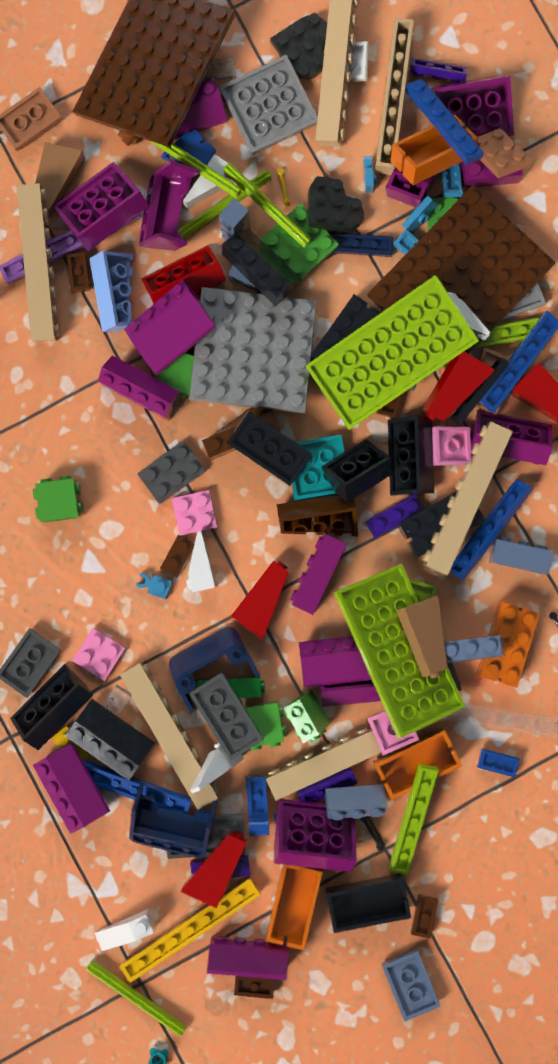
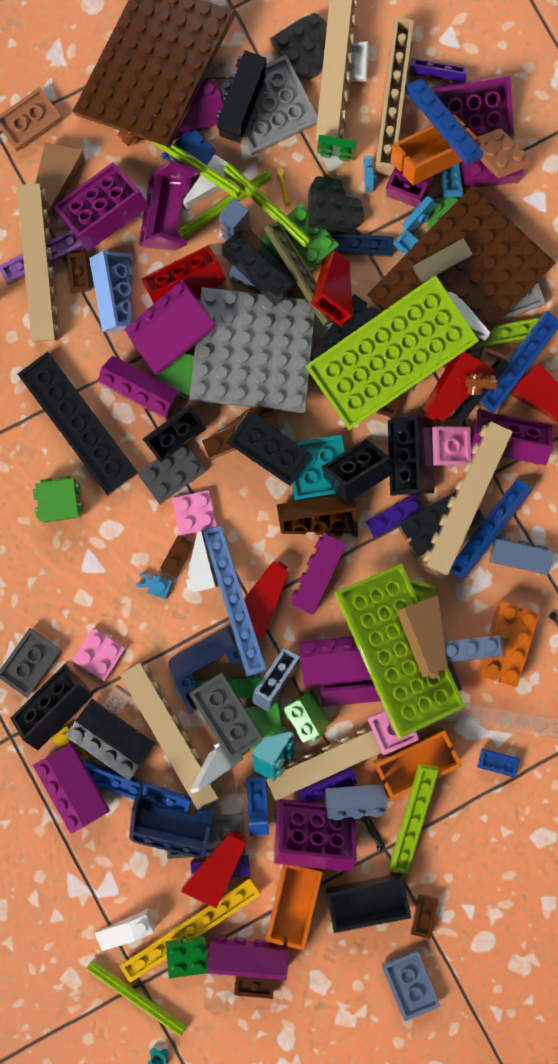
none -> black plate [17,351,138,496]
none -> black slope [143,404,206,463]
none -> green plate [165,936,207,979]
none -> medium blue plate [203,526,266,677]
none -> black piece [216,50,267,144]
none -> teal slope [252,732,296,781]
none -> sand blue brick [253,648,300,712]
none -> olive tile [264,222,334,325]
none -> red slope [310,250,353,326]
none -> green plate [317,135,357,162]
none -> dark tan tile [412,238,473,284]
none -> dark orange plate [465,372,497,395]

